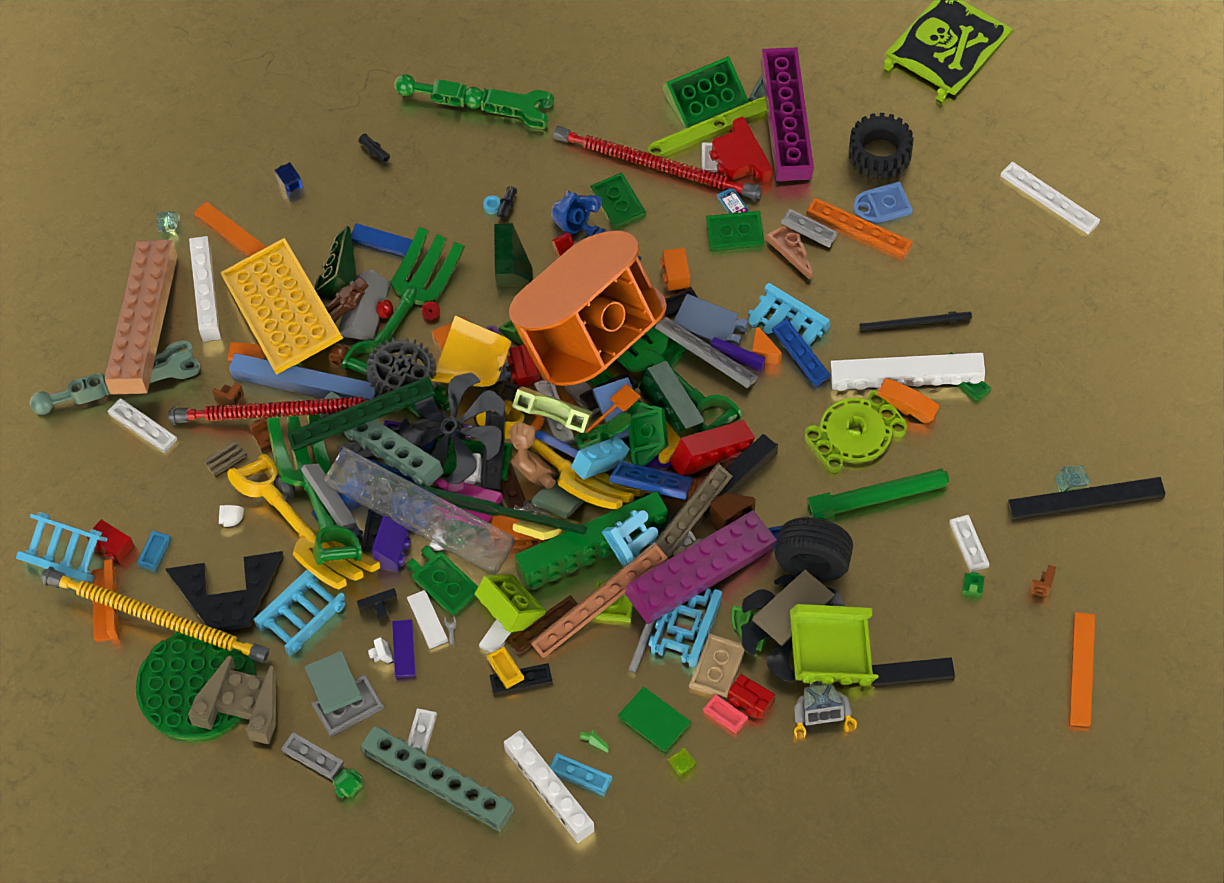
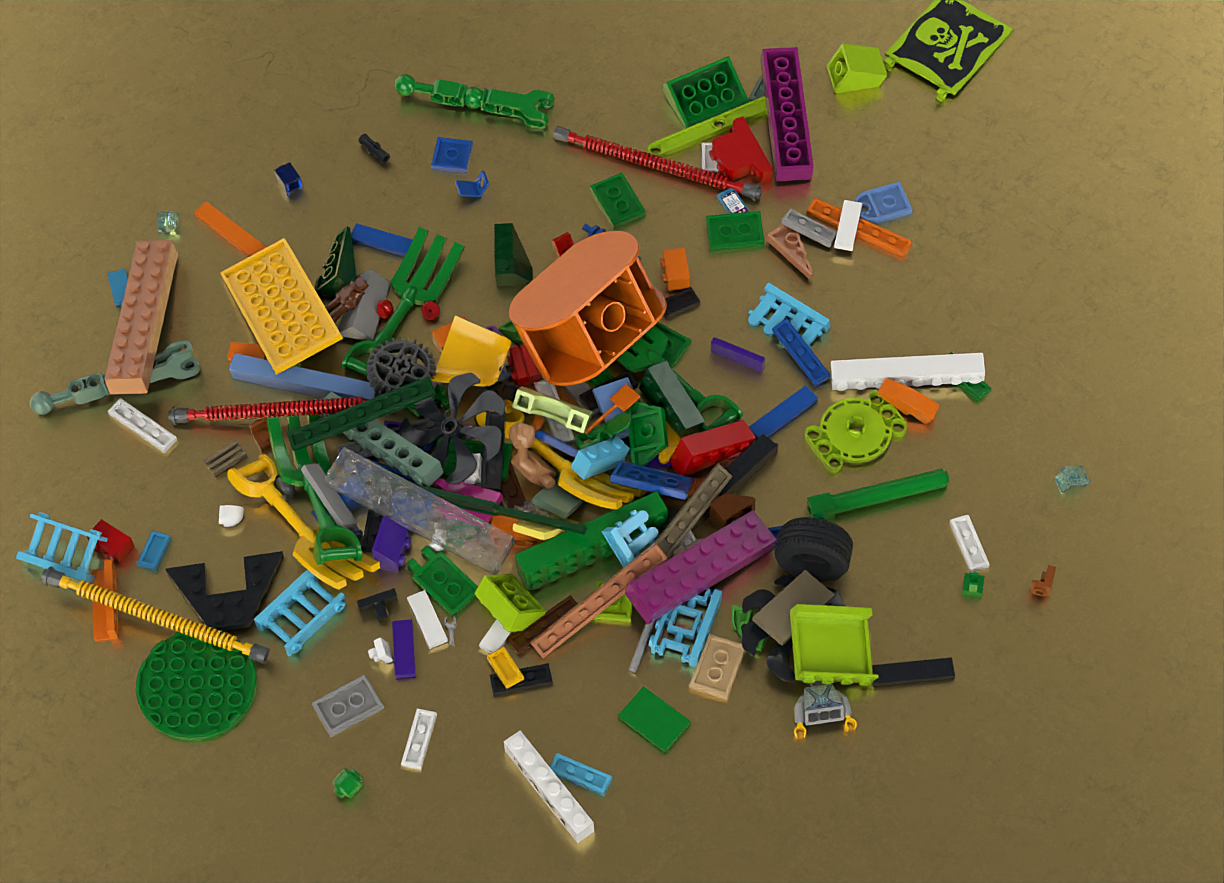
dark tan wedge [188,656,276,744] -> none
white brick [189,236,221,342] -> none
dark orange panel [212,382,244,405] -> none
light grey plate [281,732,344,781] -> none
sand green tile [304,651,362,715] -> none
dark orange piece [329,344,349,369] -> none
sand green brick [360,726,514,832] -> none
medium azure tile [483,195,501,214] -> none
black axle [497,186,518,219] -> none
blue head [551,190,602,234] -> none
bright green bar [580,730,609,752] -> none
light grey tile [655,317,758,388] -> none
clear neon green plate [668,748,697,777] -> none
sand blue tile [673,294,748,347] -> none
coral tile [703,694,748,734] -> none
red brick [728,674,775,719] -> none
orange slope [752,327,782,364] -> none
black tyre [849,113,914,180] -> none
black bar [859,311,972,331] -> none
white tile [1001,161,1100,235] -> none
black tile [1008,477,1166,520] -> none
orange tile [1069,612,1095,727] -> none
none -> dark azure tile [107,269,128,306]
none -> blue tile [431,137,473,173]
none -> blue bracket [455,171,489,197]
none -> blue tile [749,385,818,440]
none -> lime slope [826,43,887,94]
none -> white tile [834,200,862,251]

